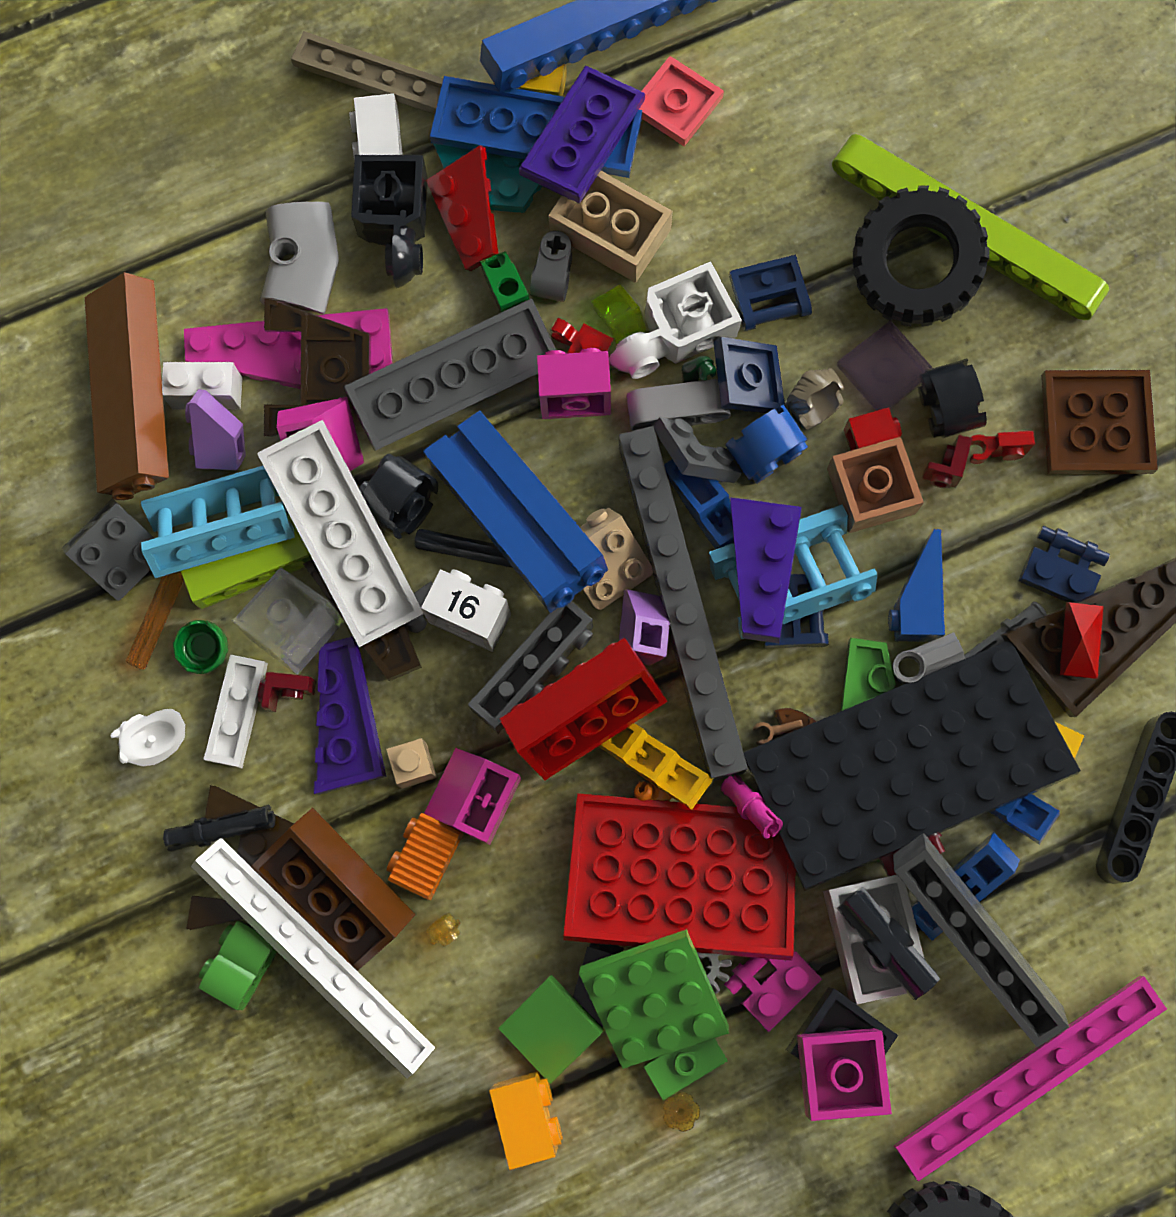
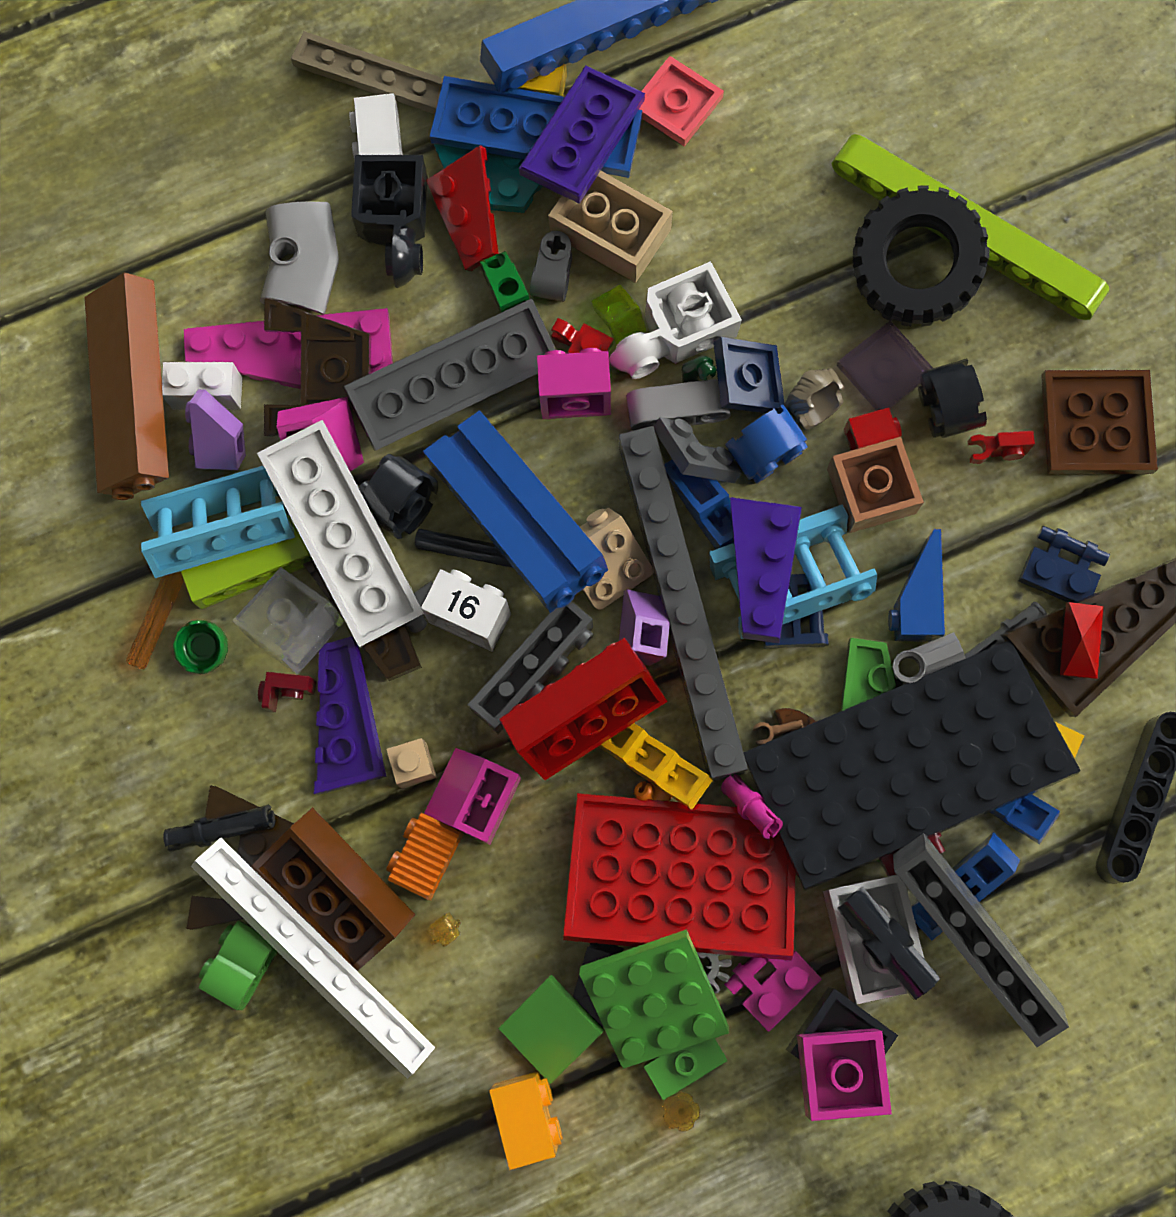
dark grey bracket [62,498,155,601] -> none
white hat [110,709,185,766] -> none
white plate [204,655,268,768] -> none
dark blue plate [729,254,812,331] -> none
dark pink plate [893,976,1167,1182] -> none
dark red bracket [922,435,973,488] -> none

